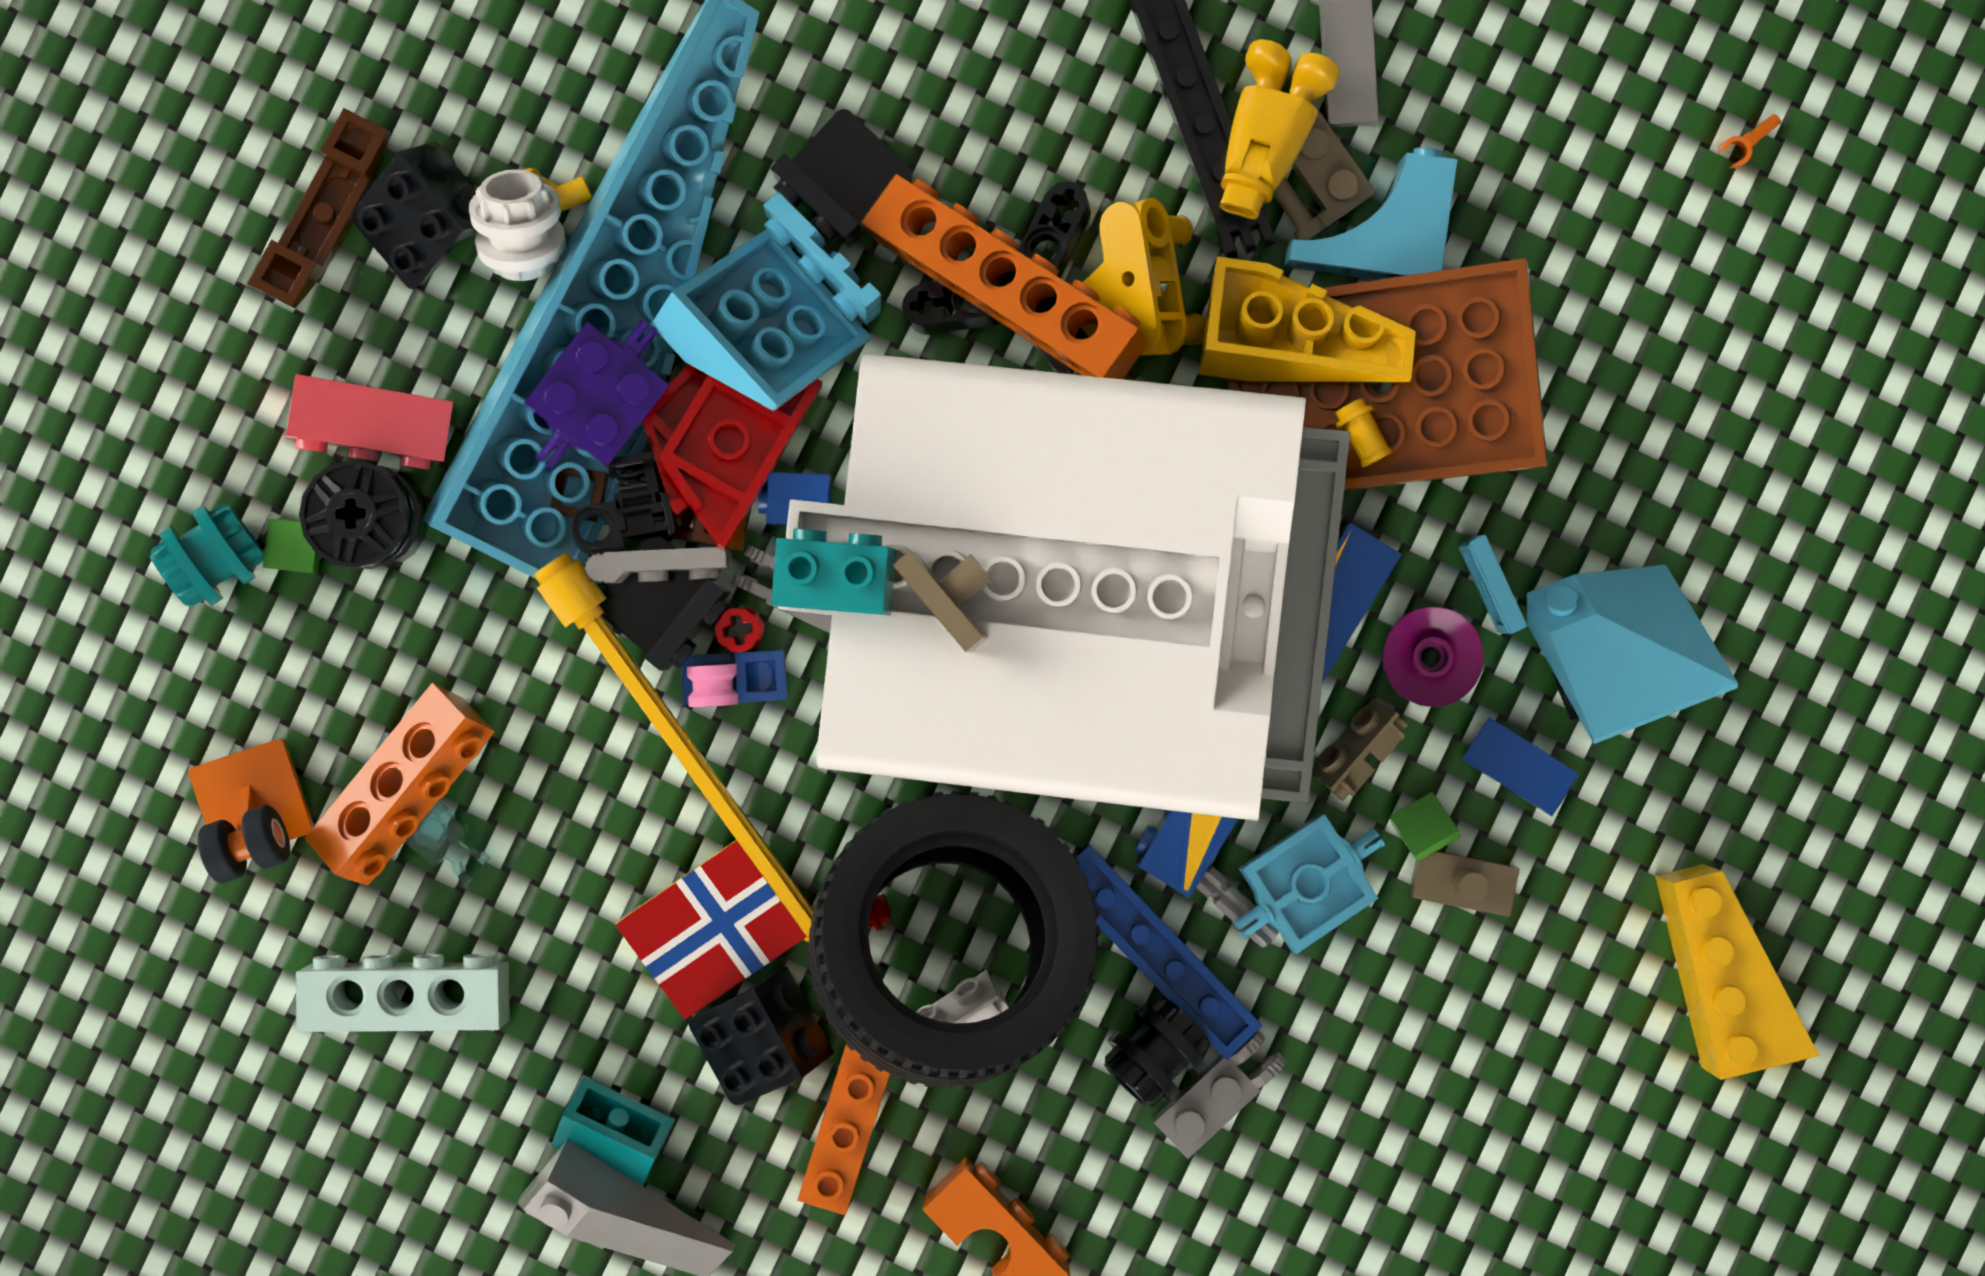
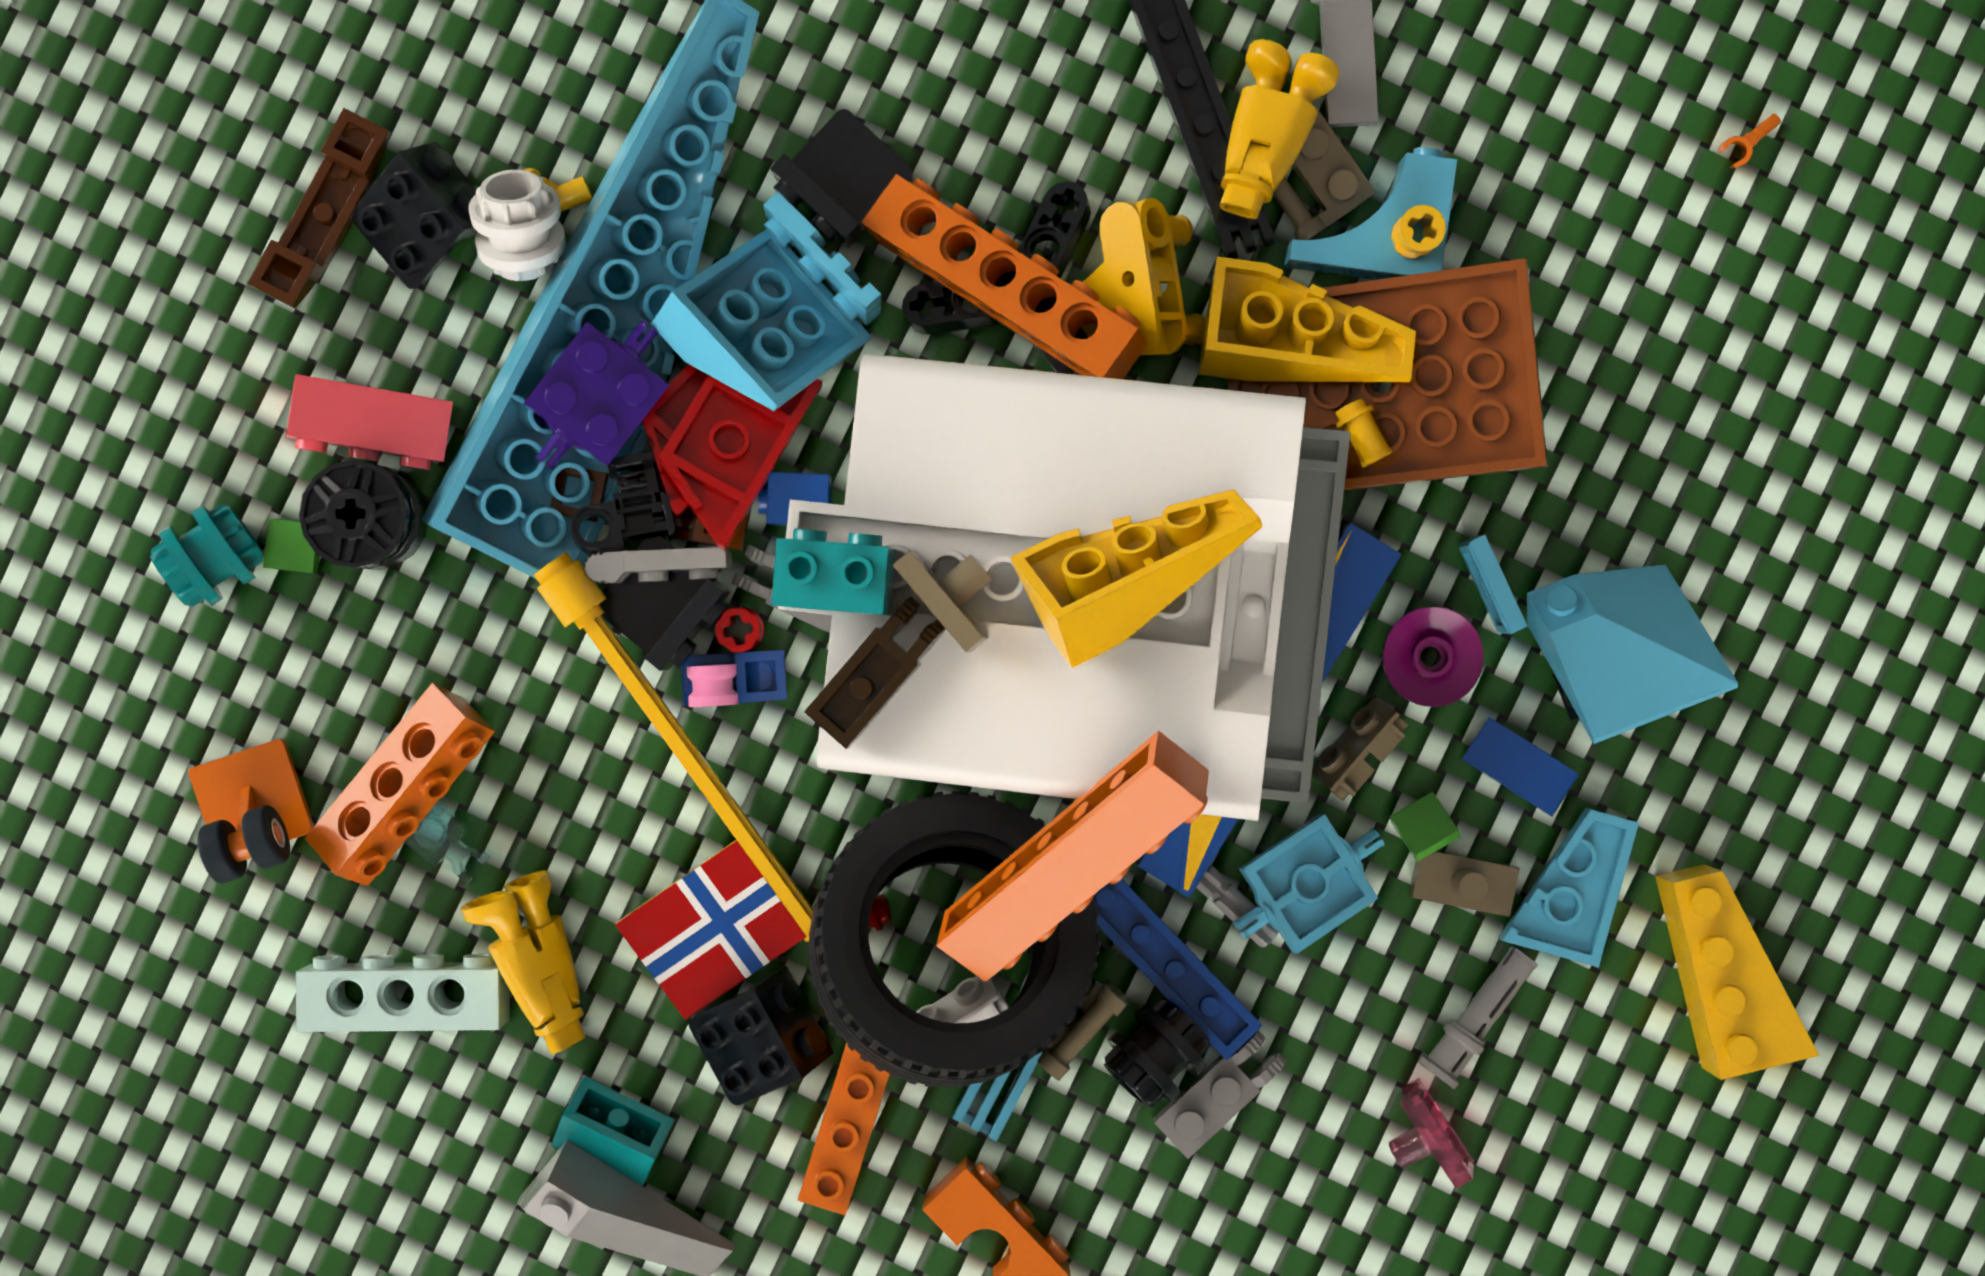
none -> yellow piece [461,870,585,1054]
none -> dark brown hinge [804,597,946,749]
none -> brick [936,730,1209,982]
none -> medium azure tile [952,1051,1043,1142]
none -> yellow wedge [1010,489,1263,668]
none -> dark tan plate [1037,978,1128,1081]
none -> clear pink tile [1389,1078,1474,1188]
none -> yellow bush [1391,205,1446,260]
none -> light grey pin [1418,946,1538,1090]
none -> medium azure wing [1498,808,1639,967]

